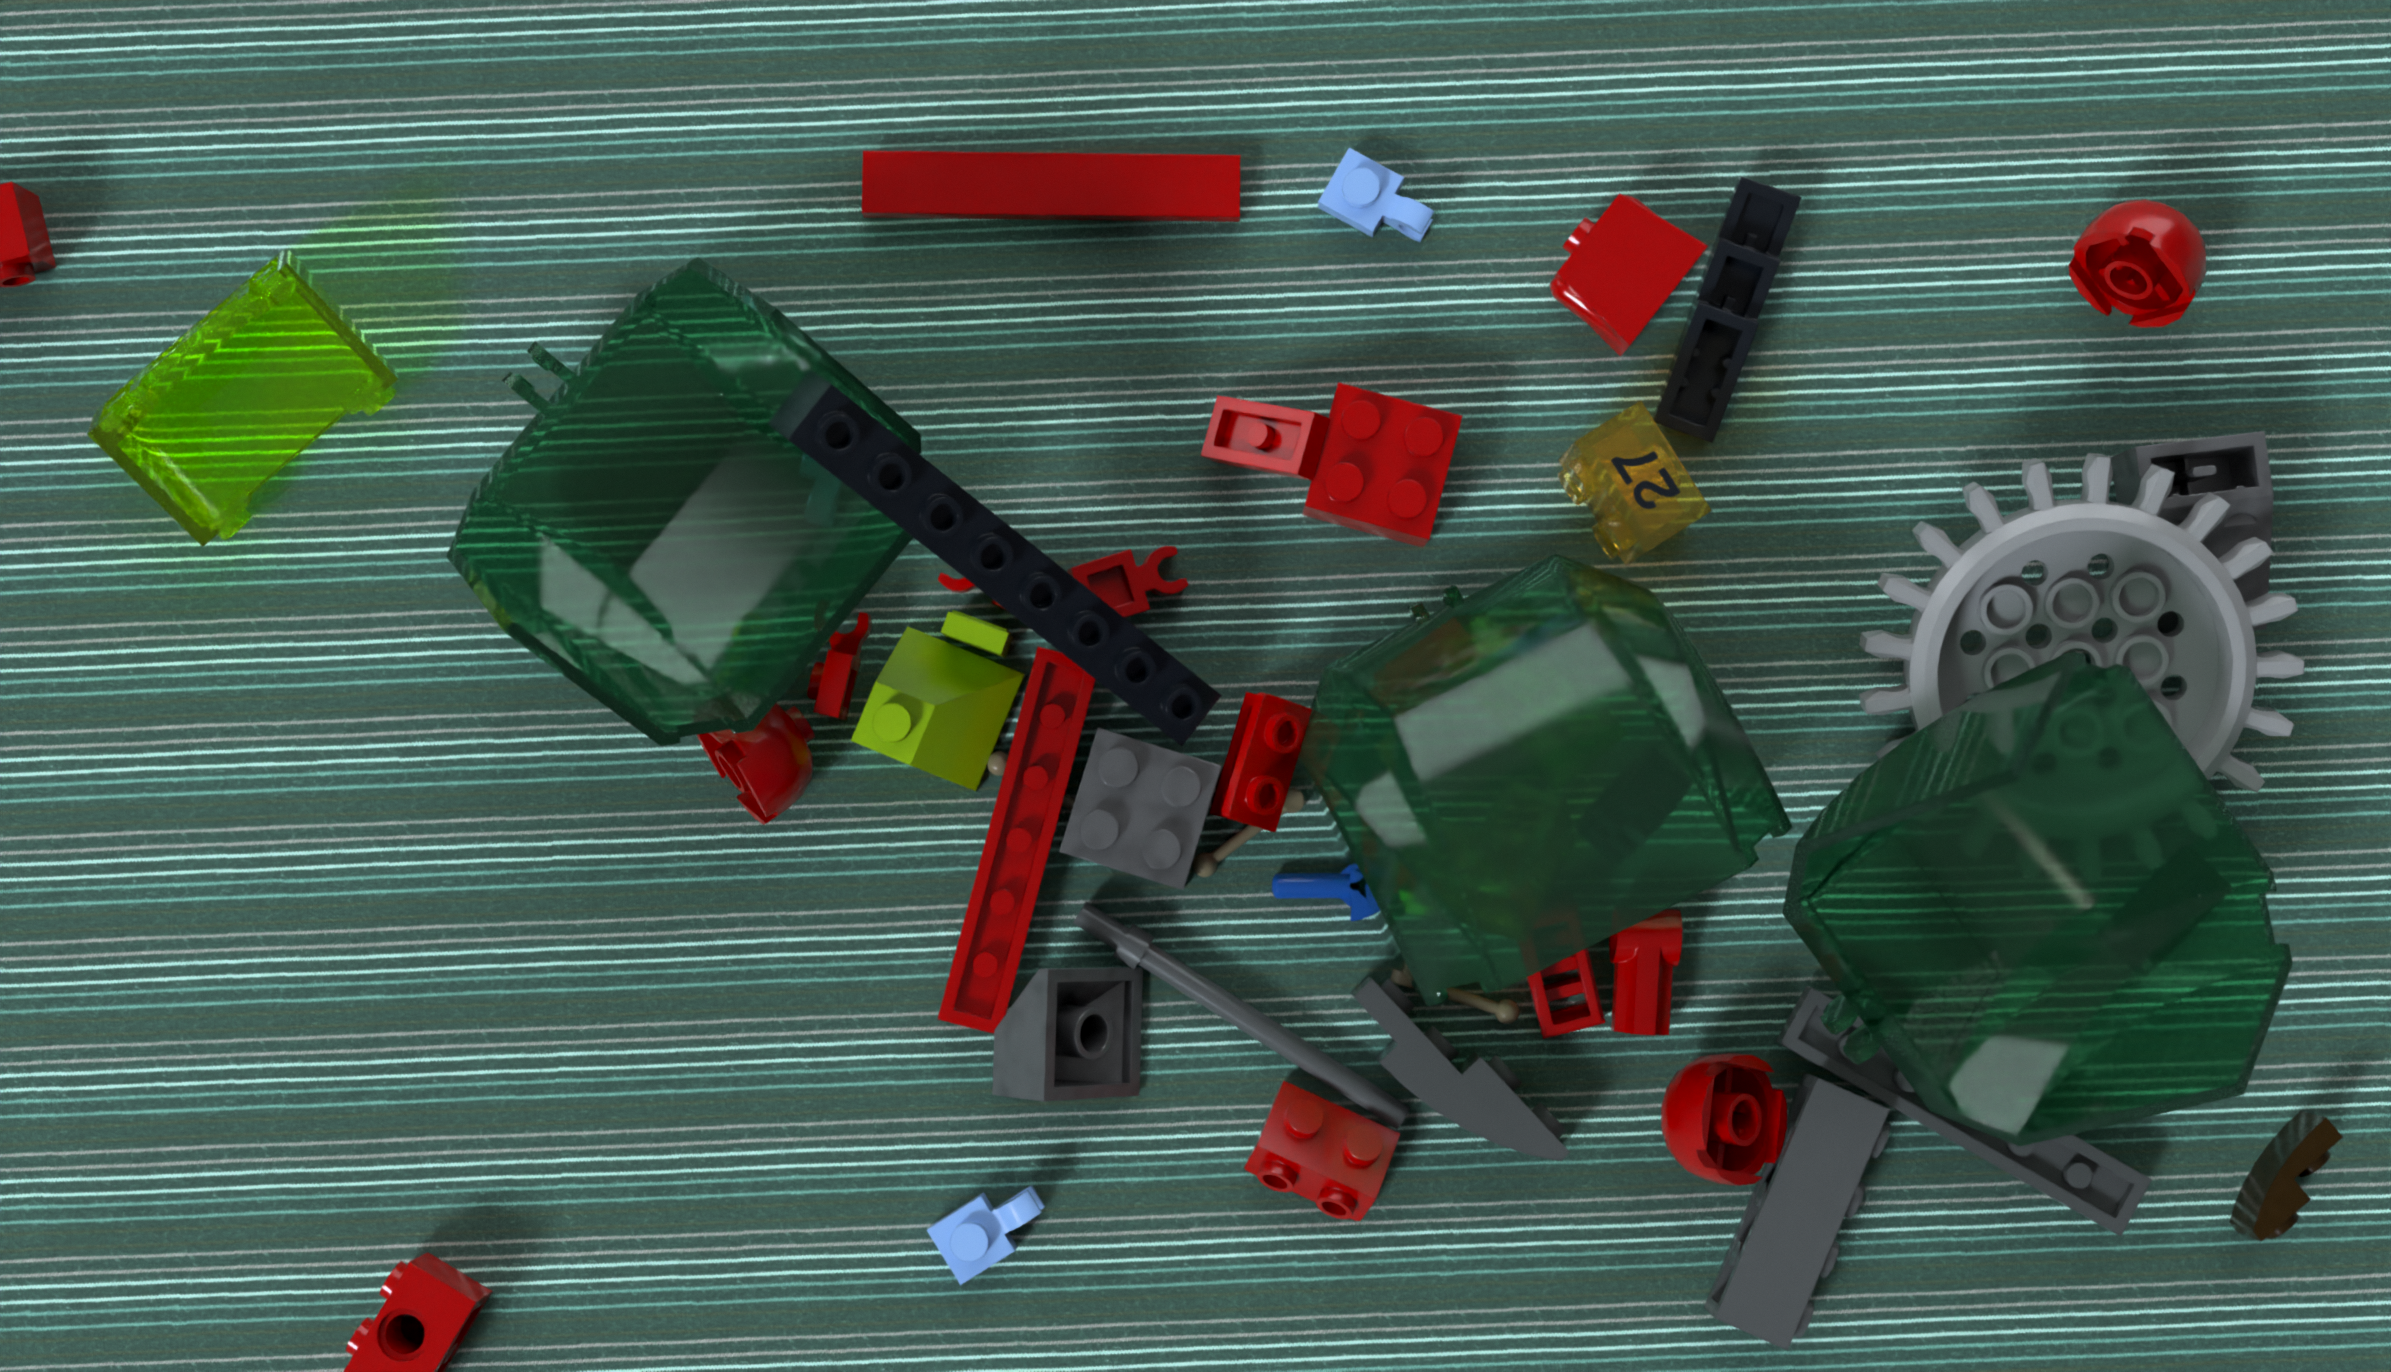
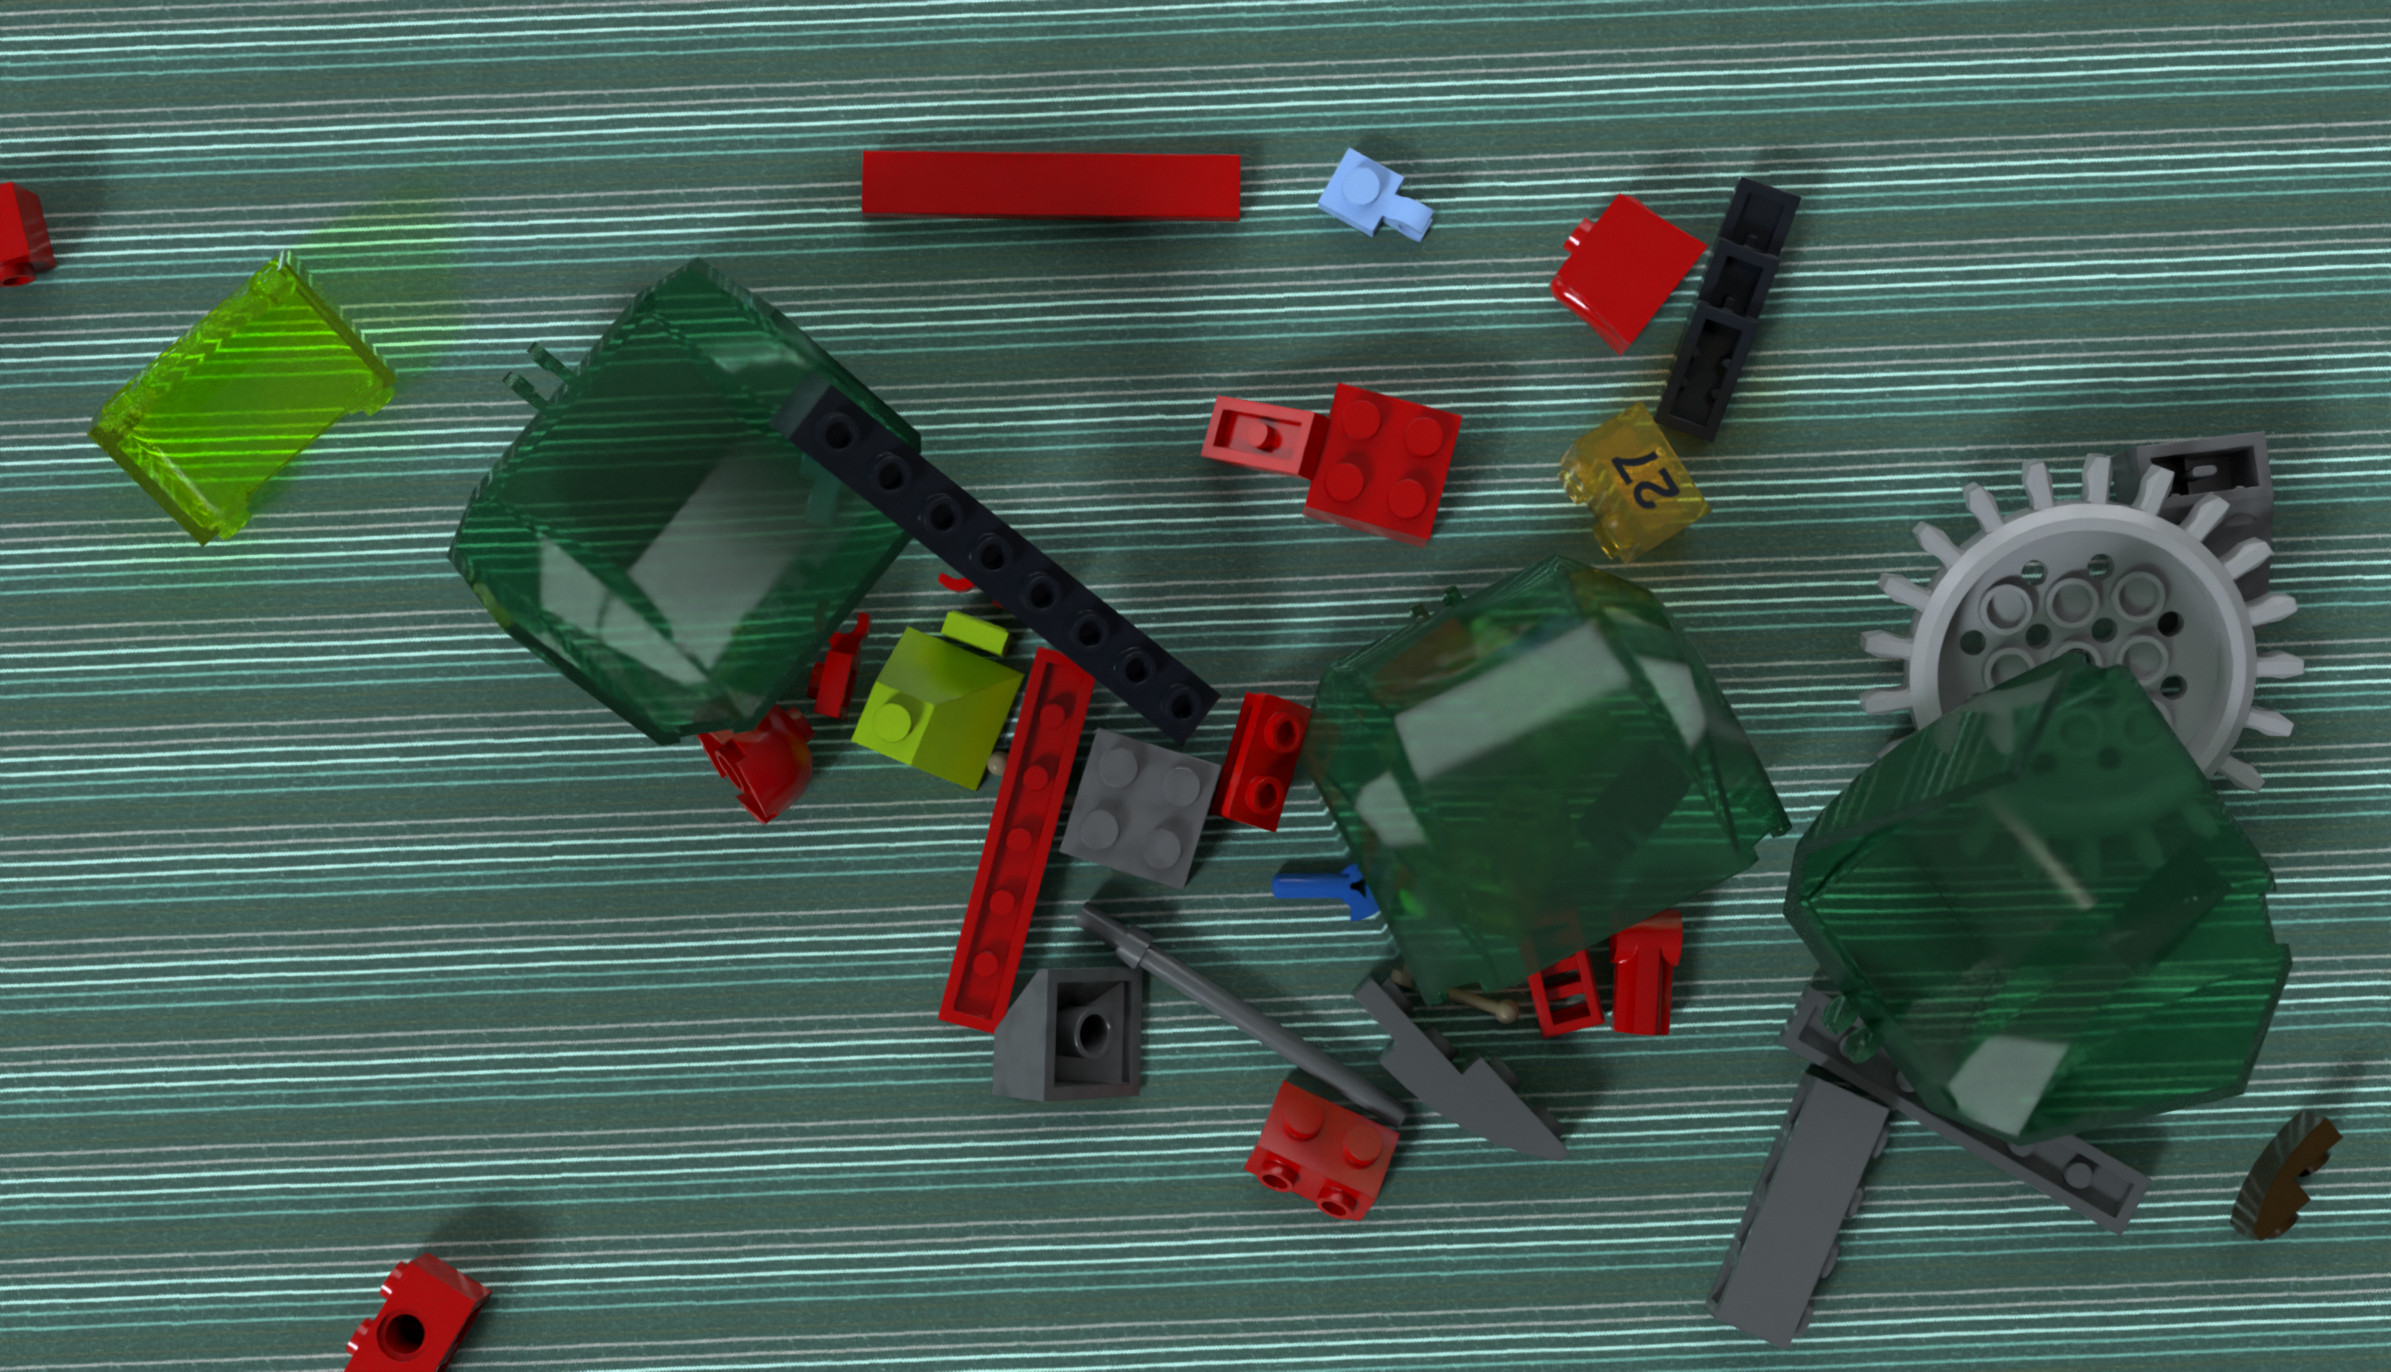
light blue plate [927,1185,1045,1285] -> none
red plate [1067,546,1188,618] -> none
dark tan hinge [1192,788,1304,877] -> none
red cylinder [1661,1053,1787,1186] -> none
red cylinder [2069,199,2206,328] -> none

